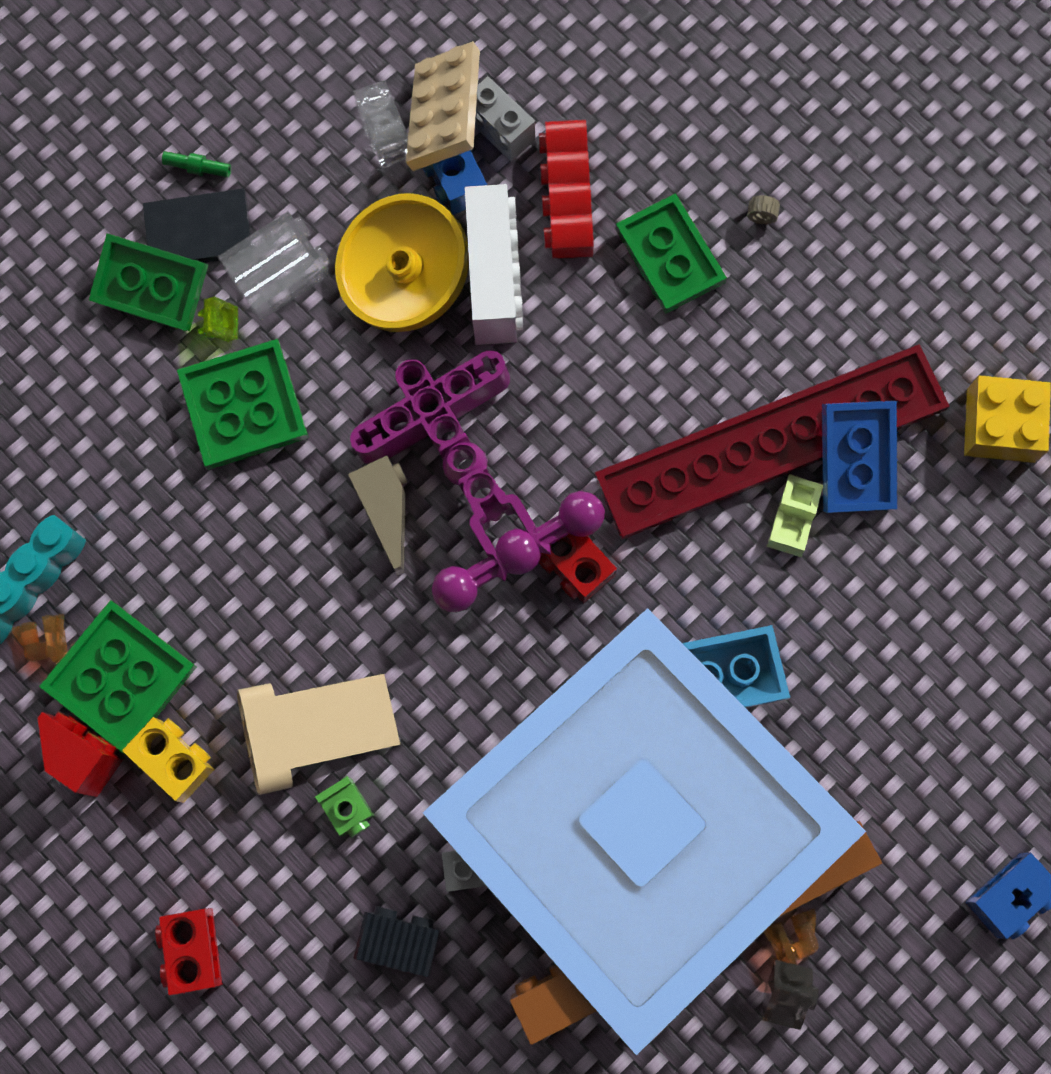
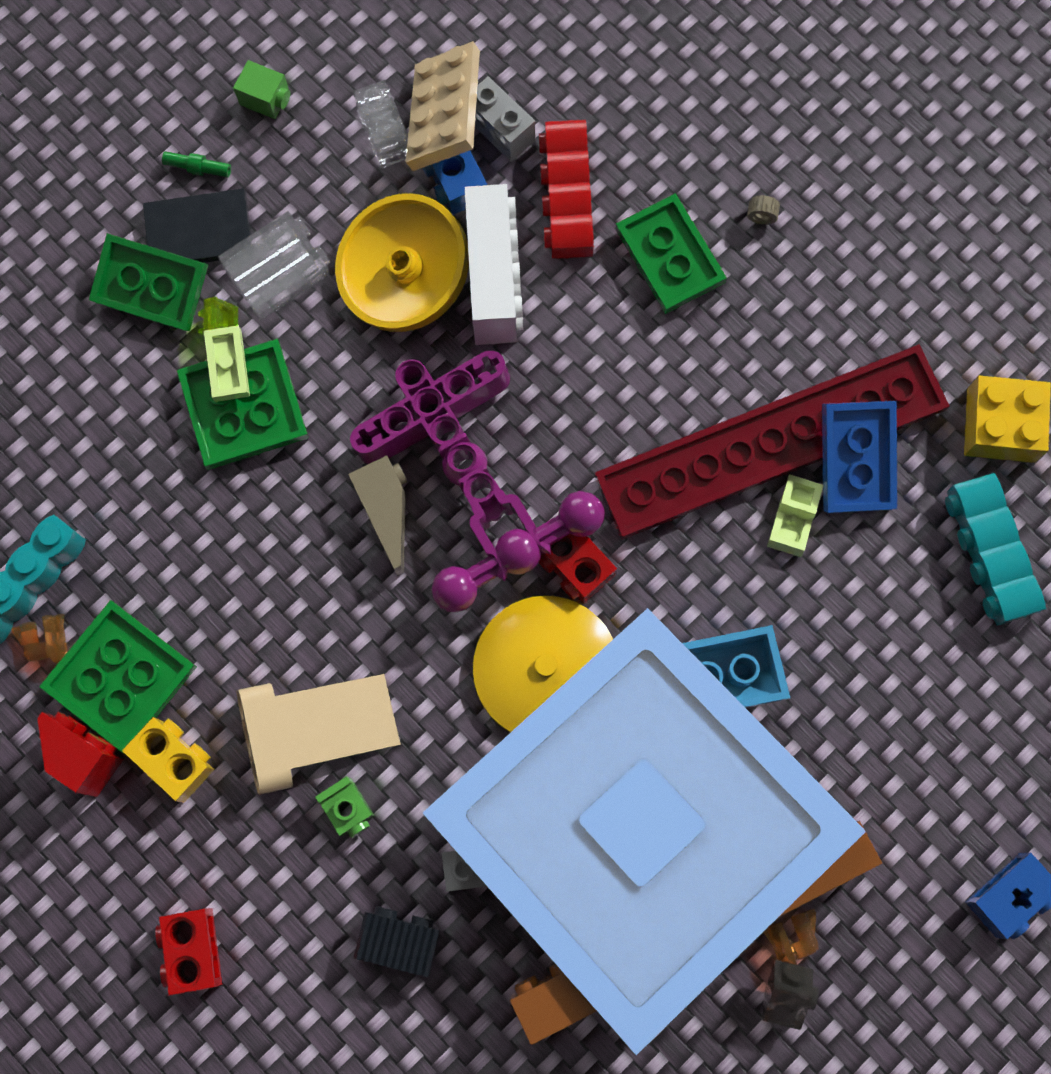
none -> yellowish green plate [204,325,250,402]
none -> bright green brick [233,60,290,119]
none -> yellow dish [473,596,613,733]
none -> teal brick [945,473,1046,626]

